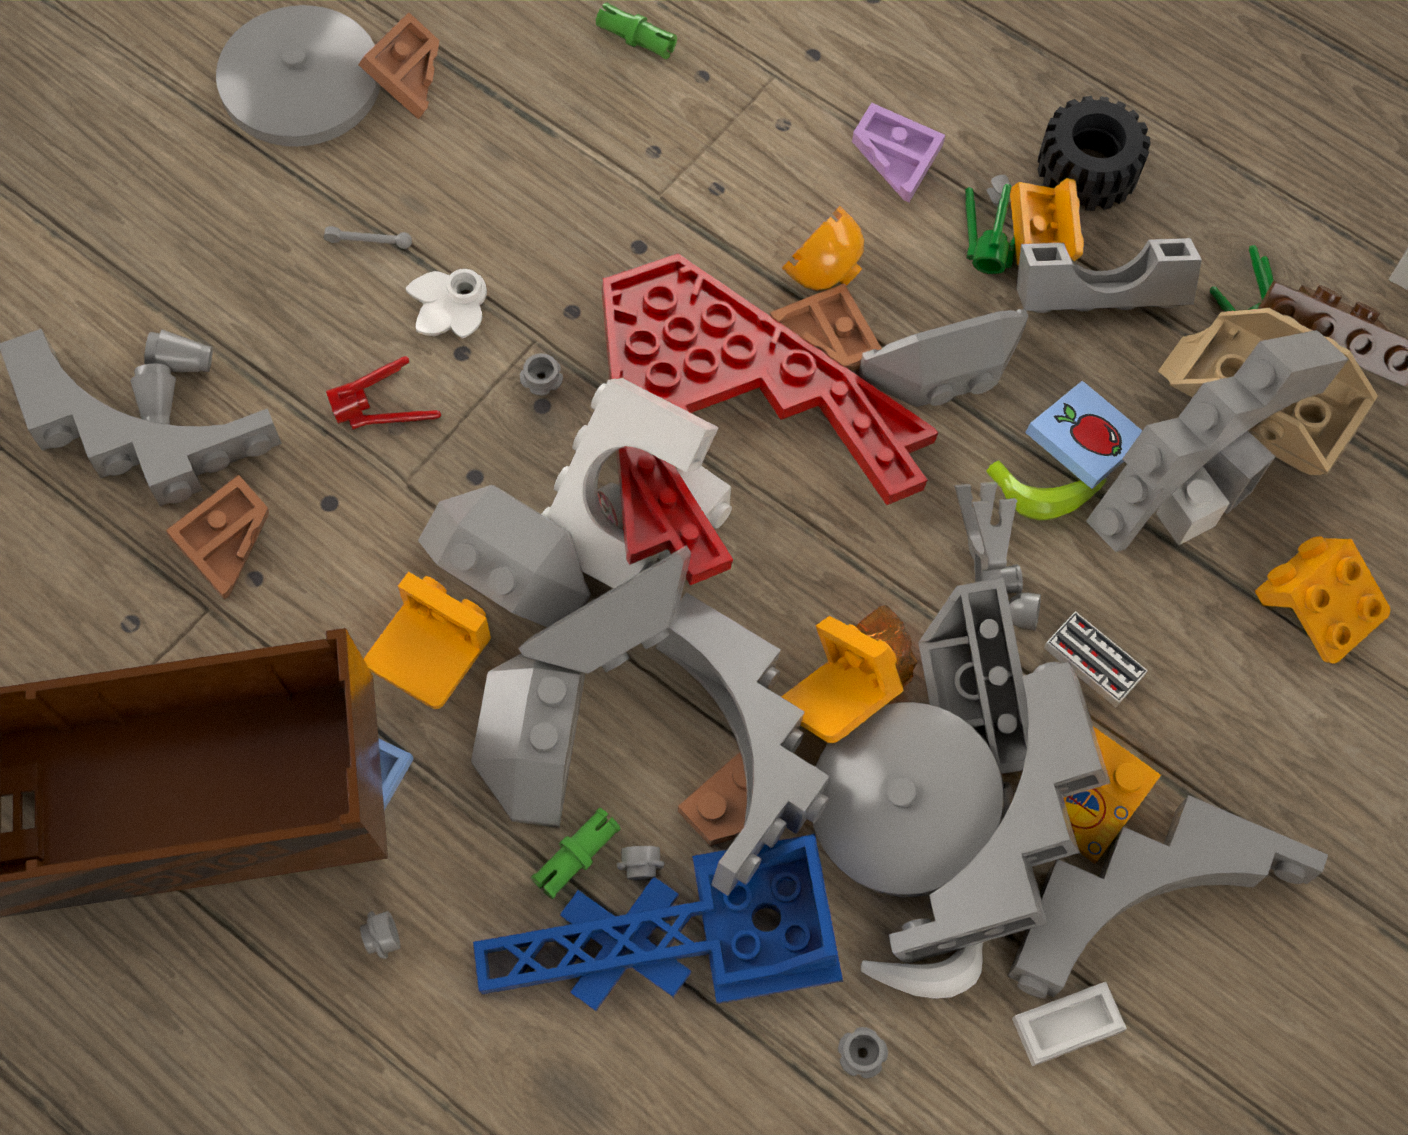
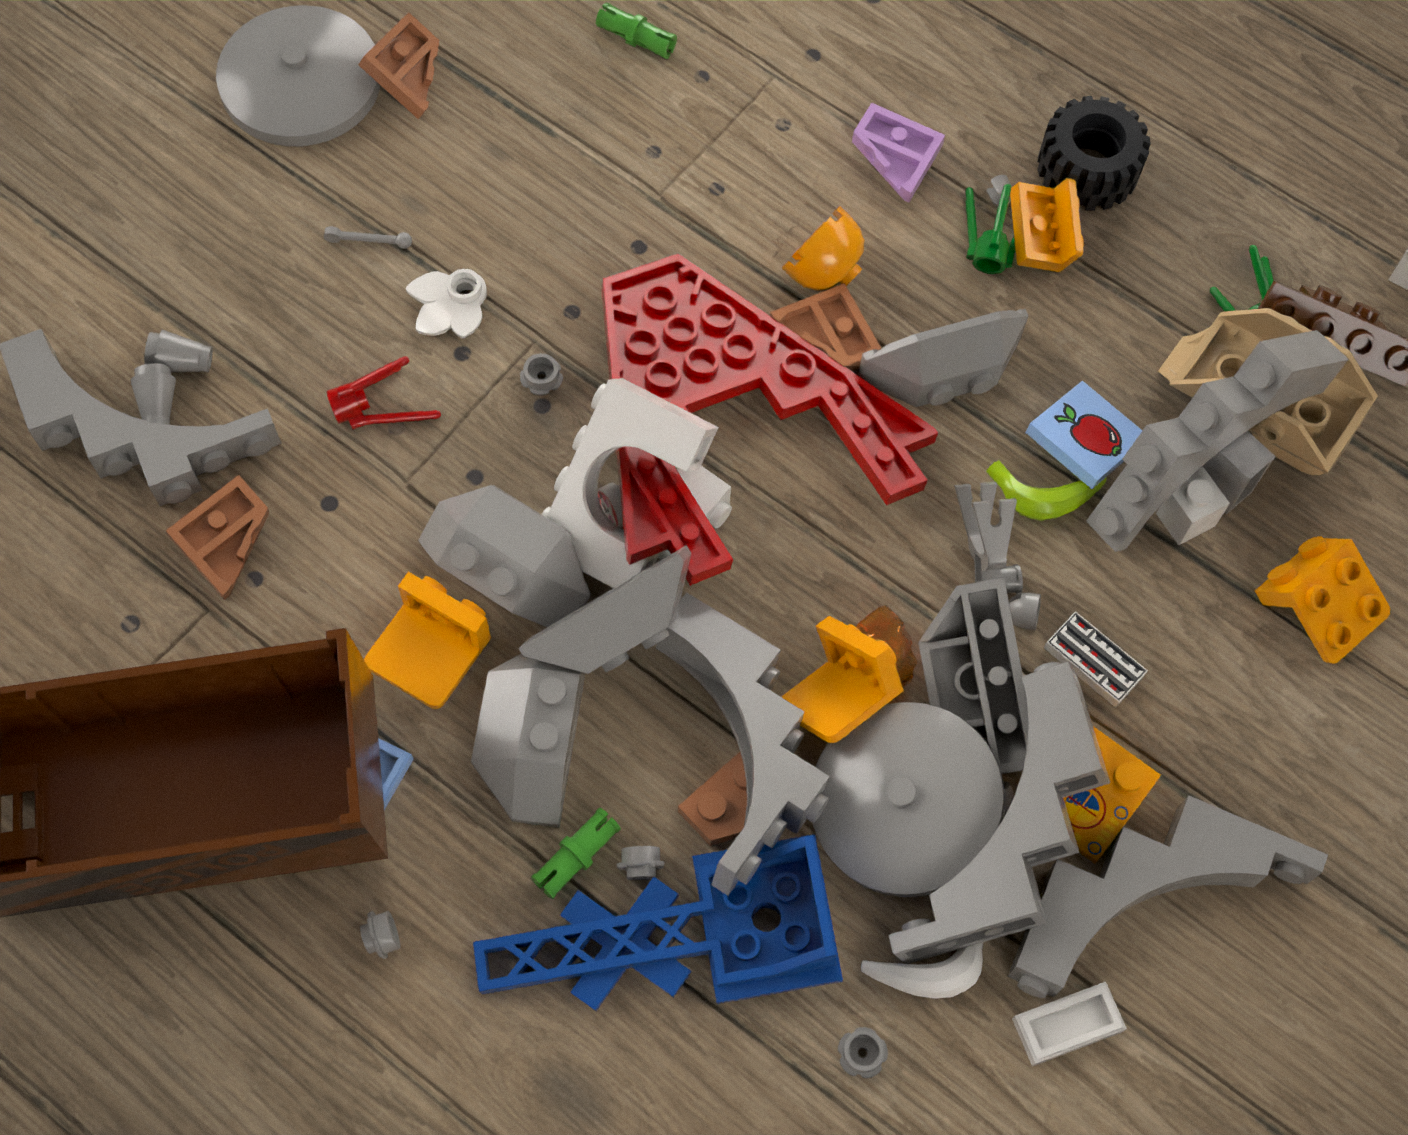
light grey arch [1016,238,1202,313] -> none

